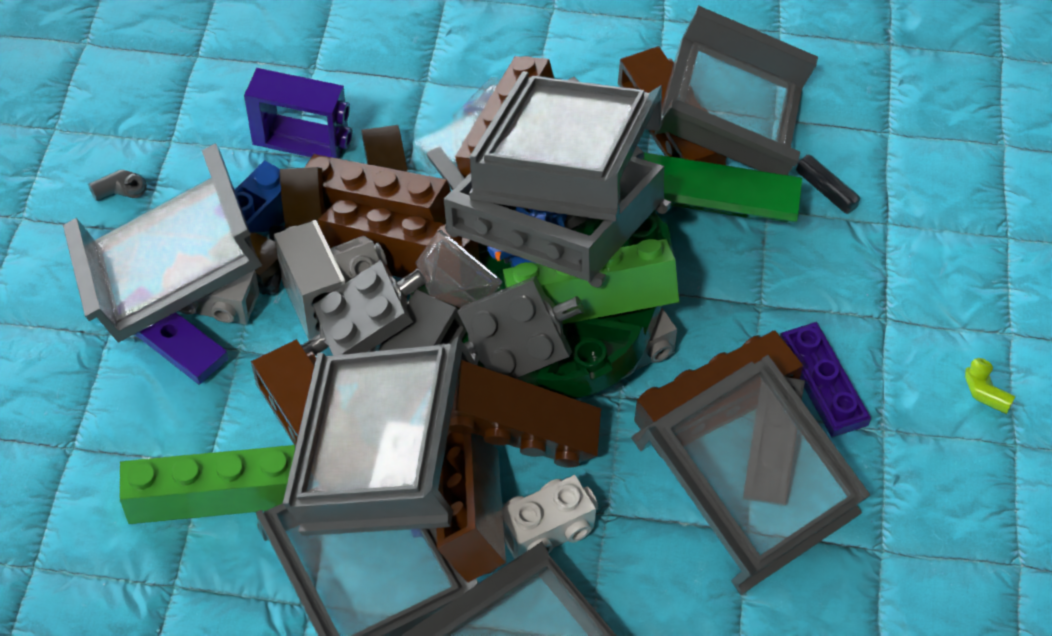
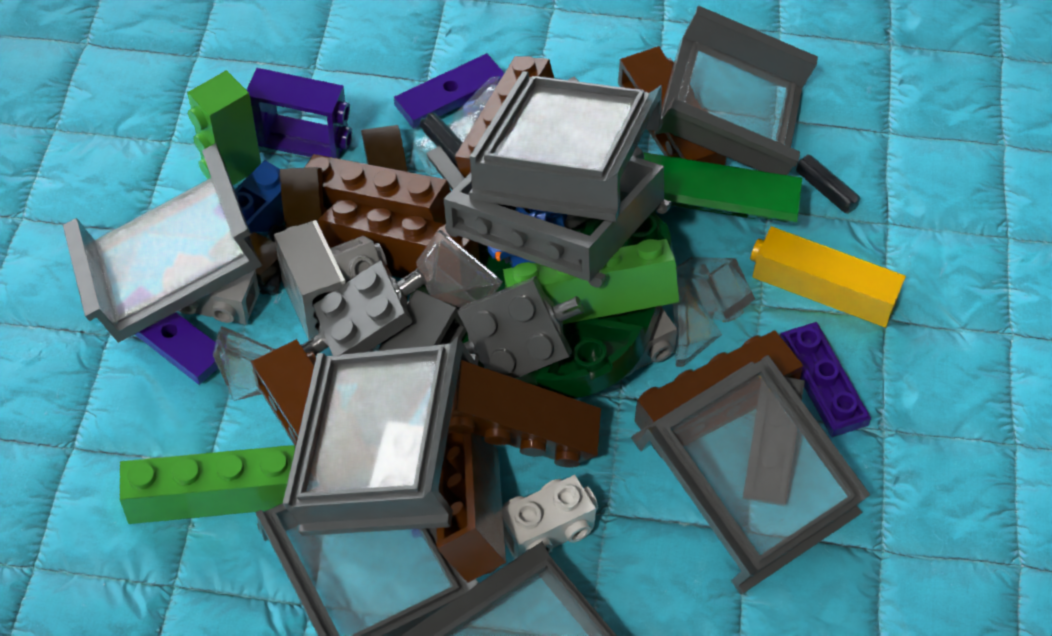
dark grey arm [88,169,147,201] -> none
lime arm [965,358,1015,414] -> none
none -> bright green brick [187,70,261,185]
none -> clear slope [213,326,275,401]
none -> dark purple tile [394,53,504,129]
none -> black axle [420,113,463,168]
none -> clear slope [673,278,722,367]
none -> clear slope [676,257,755,322]
none -> yellow brick [750,226,906,328]

